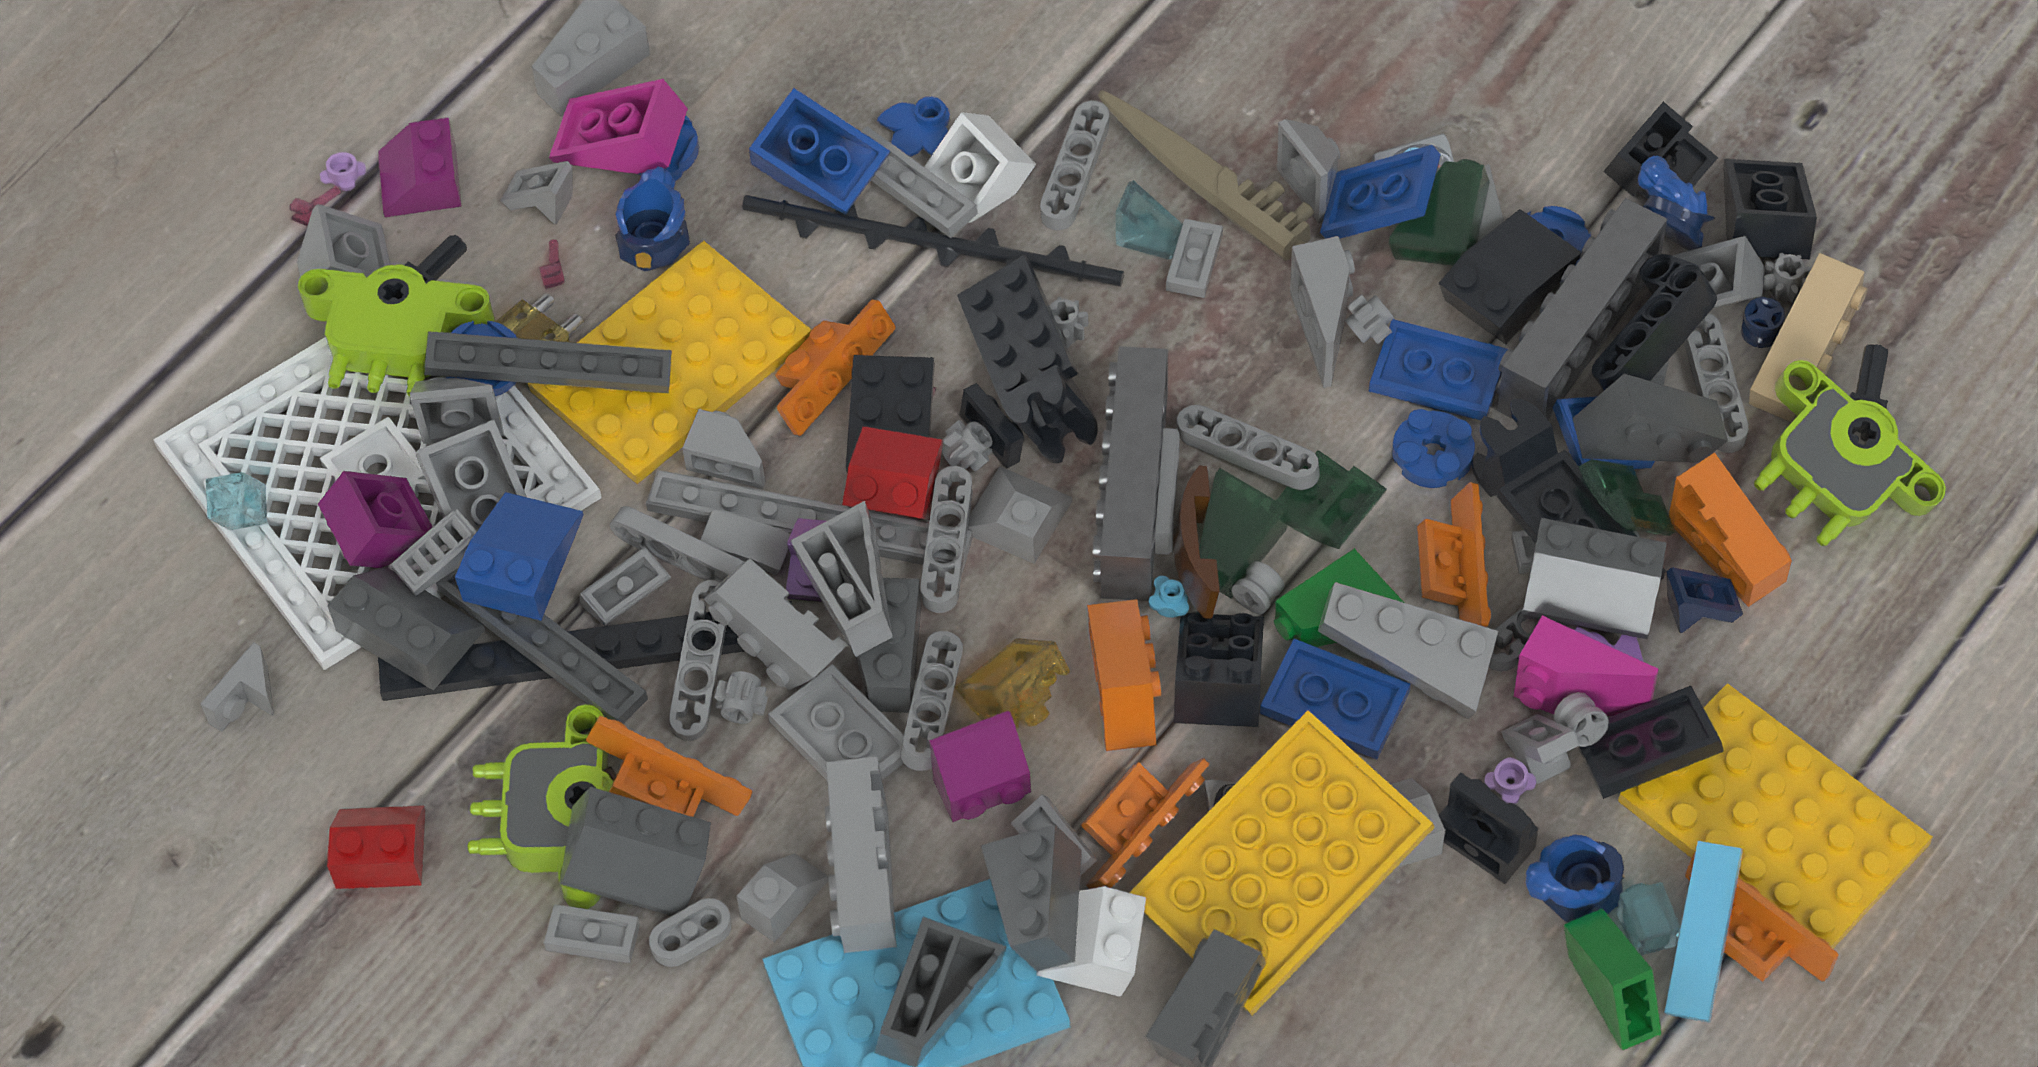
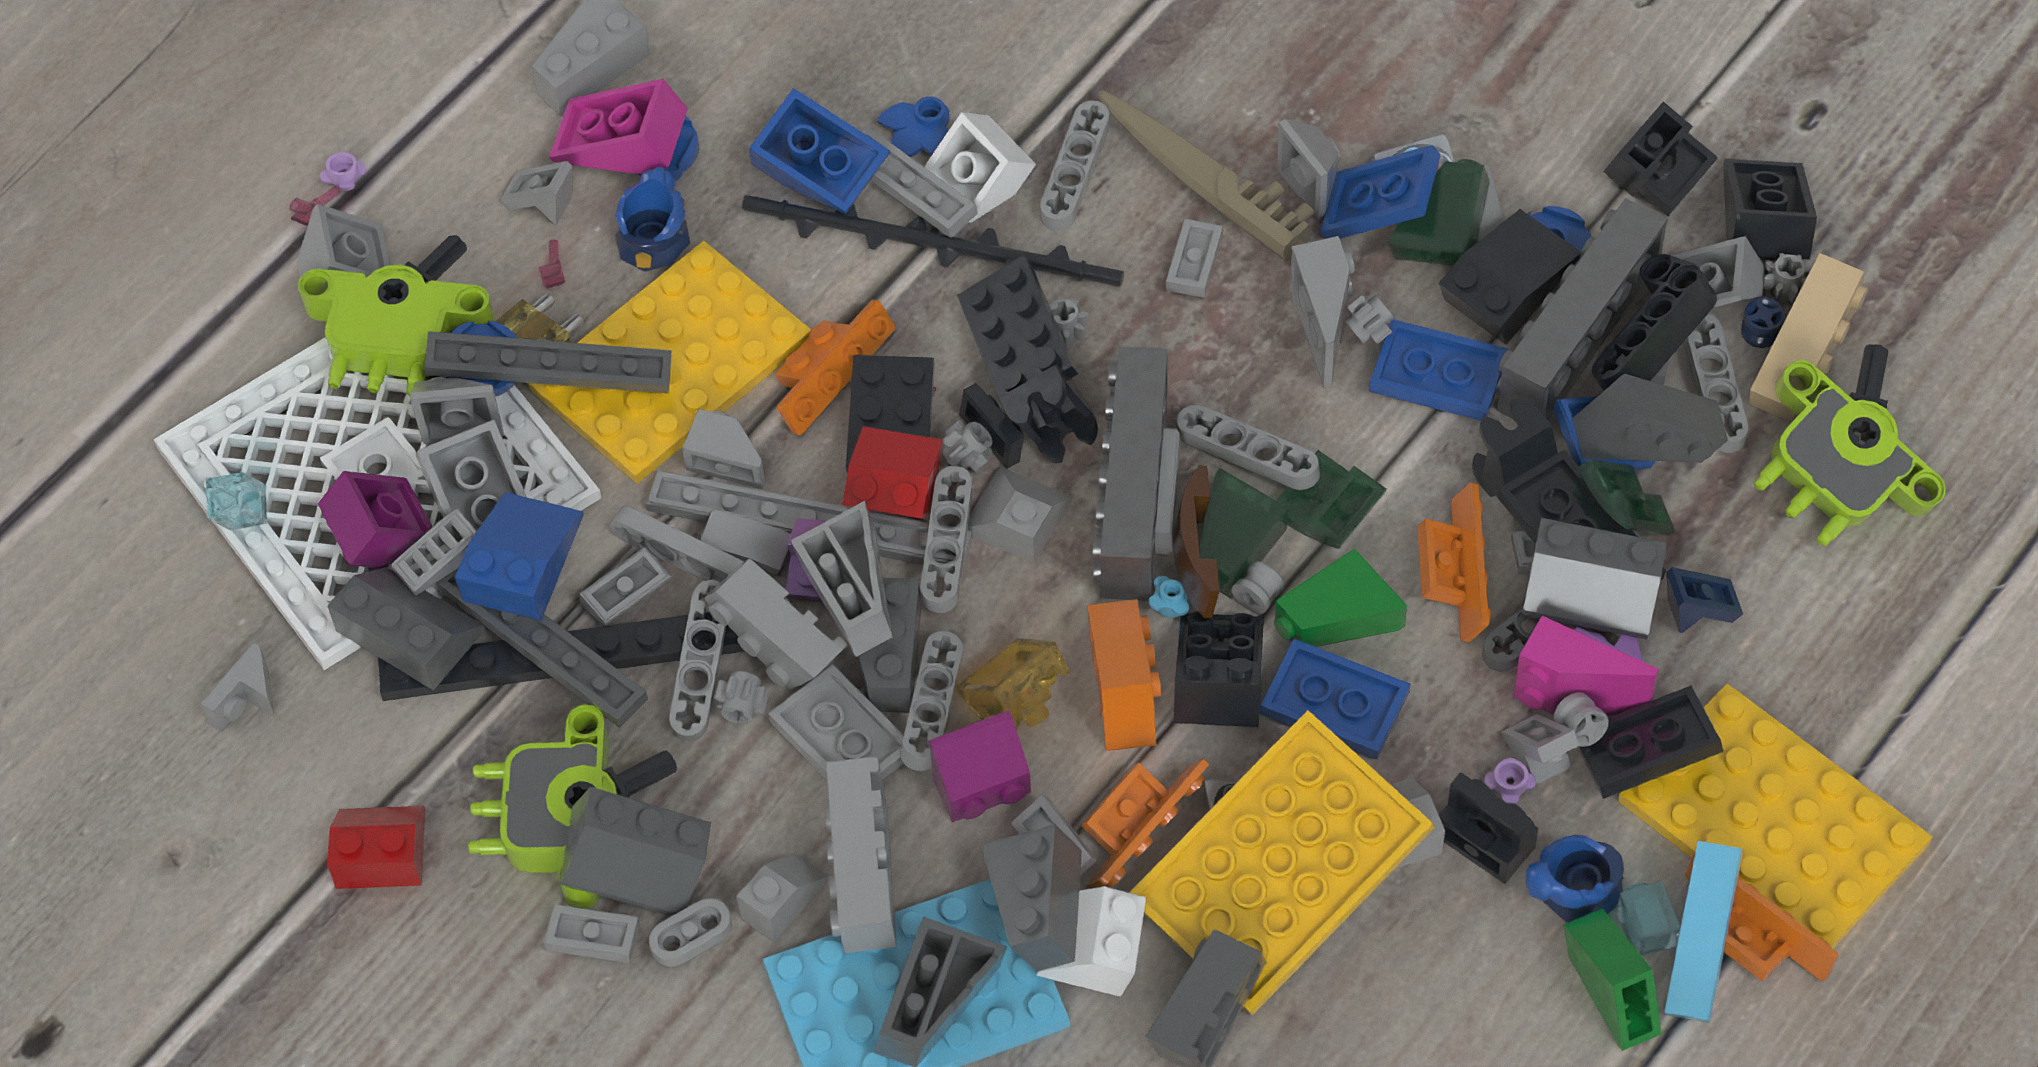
magenta slope [378,117,462,218] -> none
orange bracket [586,716,753,817] -> none
clear light blue slope [1115,180,1183,260] -> none
light grey wedge [1318,582,1498,719] -> none
blue plate [1392,409,1475,488] -> none
piece [1638,156,1715,251] -> none
orange wedge [1668,452,1792,607] -> none

